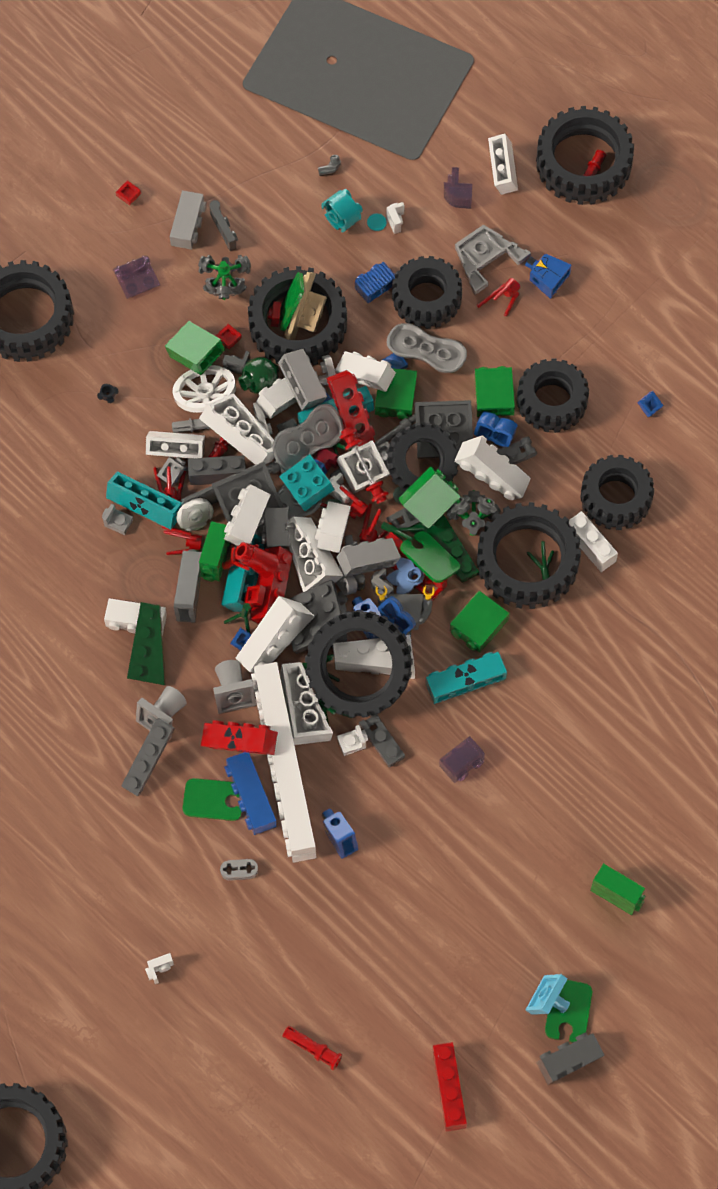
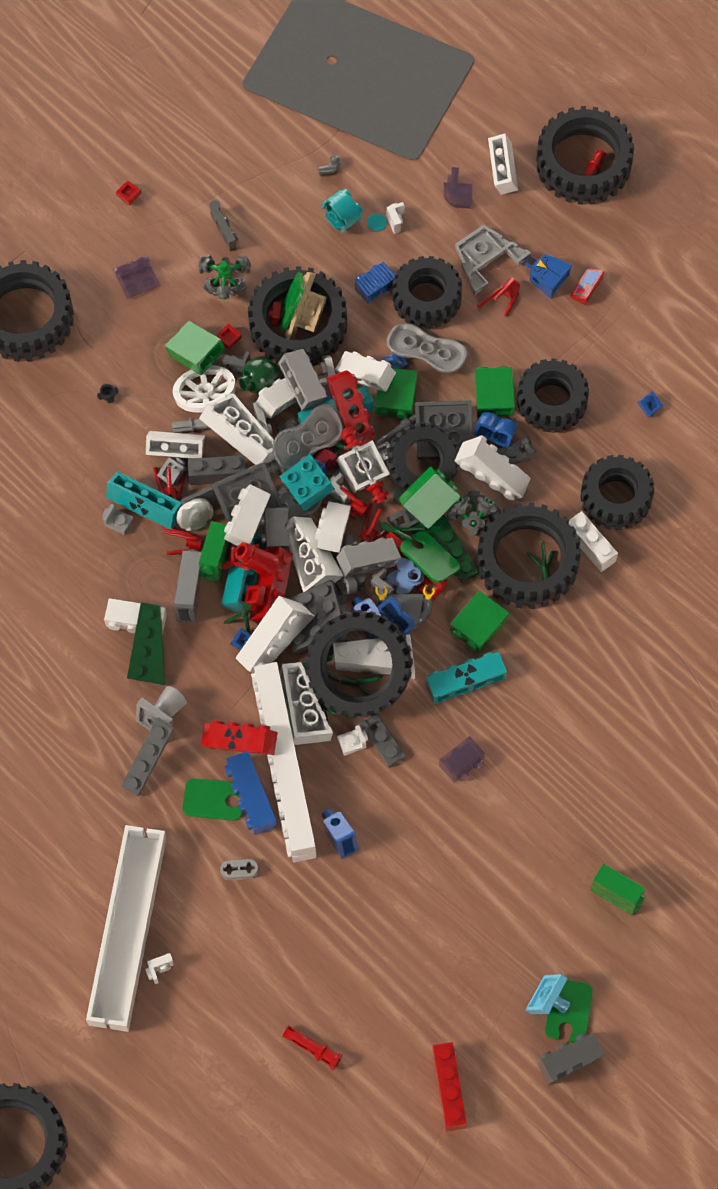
light grey brick [170,190,207,250] -> none
red axle [208,437,230,458] -> none
light grey plant [213,660,256,714] -> none
none -> white piece [86,825,167,1032]
none -> dark green plant [341,674,382,696]
none -> slope [570,268,604,305]

